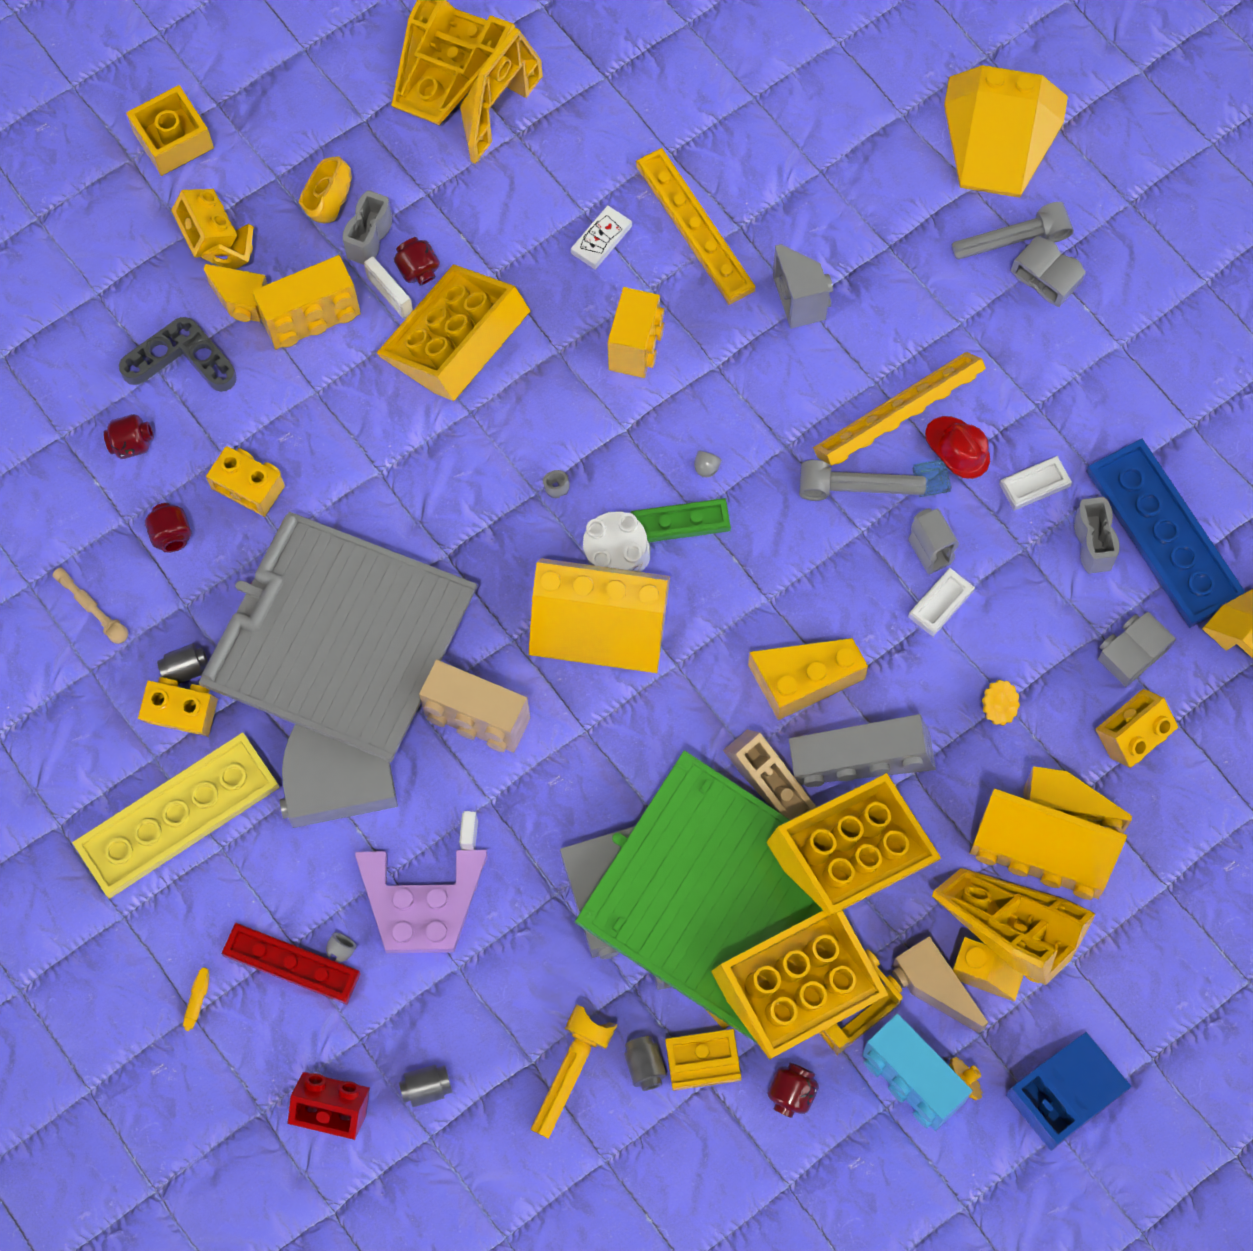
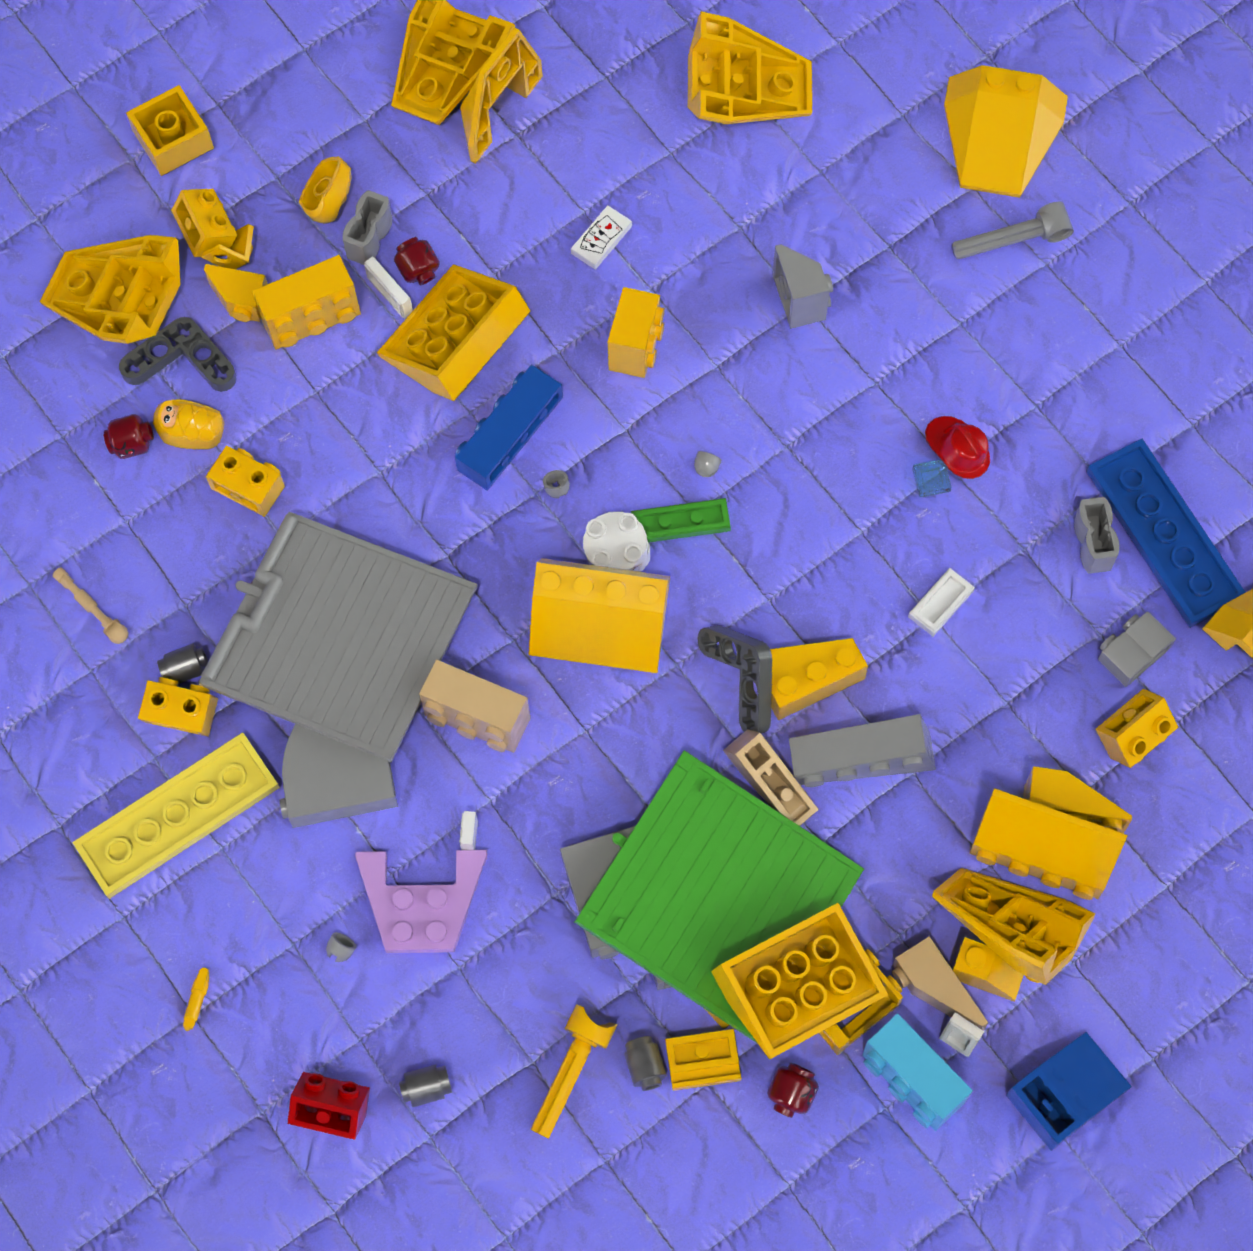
dark red head [145,503,191,553] -> none
red tile [221,923,361,1005] -> none
yellow tile [636,148,756,305] -> none
yellow slope [766,773,941,916] -> none
light grey axle [799,460,926,501] -> none
yellow plate [813,352,986,466] -> none
light grey brick [908,508,959,575] -> none
yellow piece [949,1057,983,1101] -> none
yellow piece [982,680,1020,726] -> none
white tile [999,456,1072,511] -> none
light grey brick [1011,236,1086,307] -> none
none -> yellow wedge [39,235,181,344]
none -> yellow piece [153,399,224,449]
none -> blue brick [455,364,563,491]
none -> yellow wedge [687,11,812,124]
none -> dark grey beam [697,625,772,734]
none -> white tile [939,1012,985,1057]

